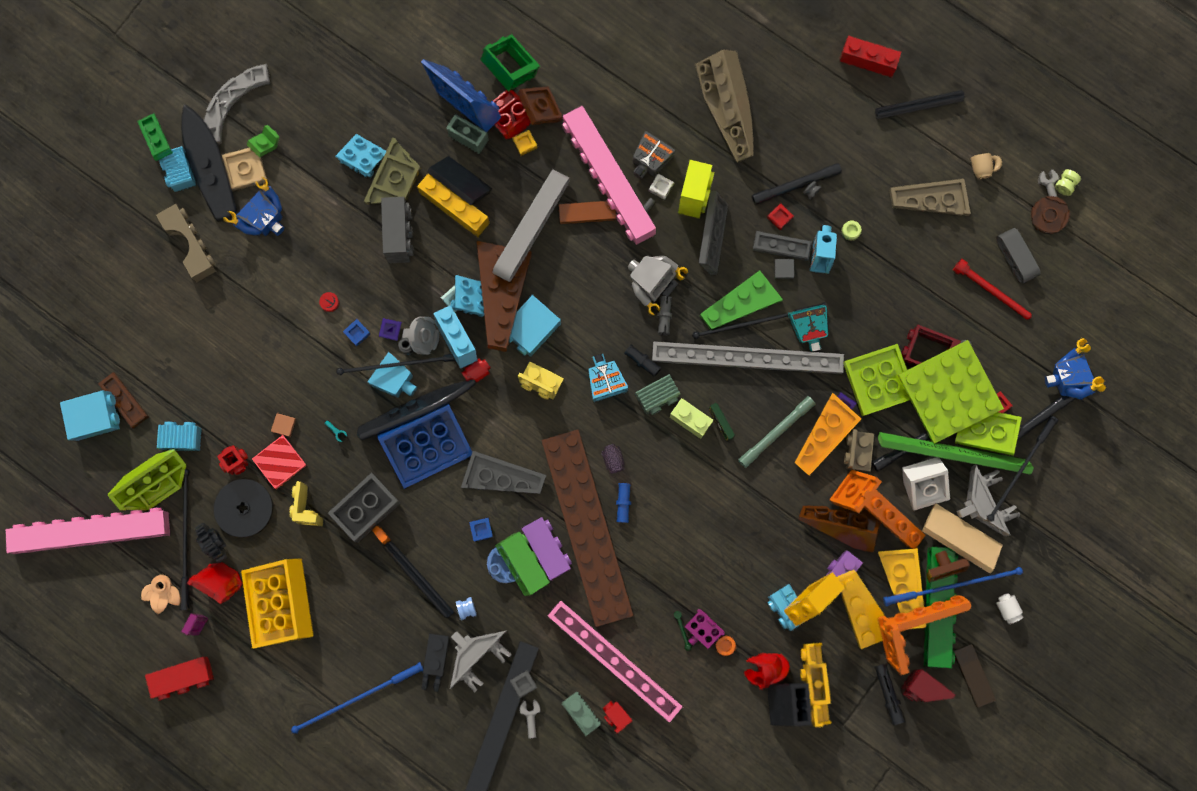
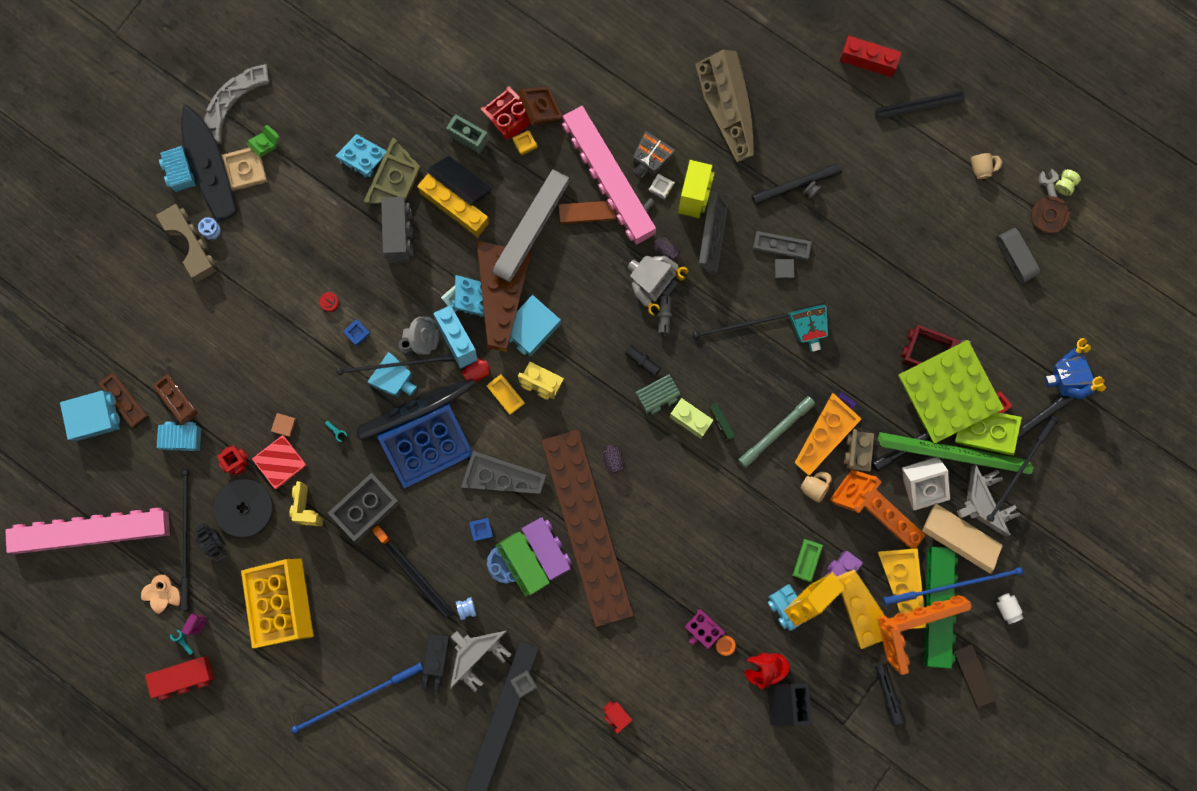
lime wedge [108,449,186,510] -> none
green tile [137,113,173,161] -> none
red slope [187,562,243,604] -> none
blue torso [223,177,285,236] -> none
dark purple tile [379,318,402,341] -> none
blue slope [421,59,501,132] -> none
green window [480,34,540,92] -> none
light grey bar [520,700,540,738] -> none
bright pink brick [548,601,682,722] -> none
sand green brick [561,692,601,736] -> none
medium azure torso [589,354,628,402] -> none
blue pin [616,483,631,523] -> none
light grey plate [652,342,844,374] -> none
dark green hinge [674,611,692,651] -> none
bright green wing [700,271,783,330] -> none
red tile [767,203,794,230] -> none
reddish brown wedge [798,506,881,553] -> none
yellow bracket [800,643,831,727] -> none
medium azure torso [810,225,837,274] -> none
yellowish green tile [842,221,861,240] -> none
lime plate [843,344,910,416] -> none
dark tan wing [889,179,971,216] -> none
dark red slope [900,669,955,702] -> none
reddish brown tile [926,551,969,583] -> none
red piece [953,258,1032,319] -> none
none -> reddish brown tile [153,374,198,426]
none -> teal hand [170,630,193,655]
none -> light blue wheel [198,218,221,240]
none -> yellow tile [486,374,525,415]
none -> brick [653,235,681,261]
none -> bright green tile [792,539,823,583]
none -> tan piece [800,472,832,503]

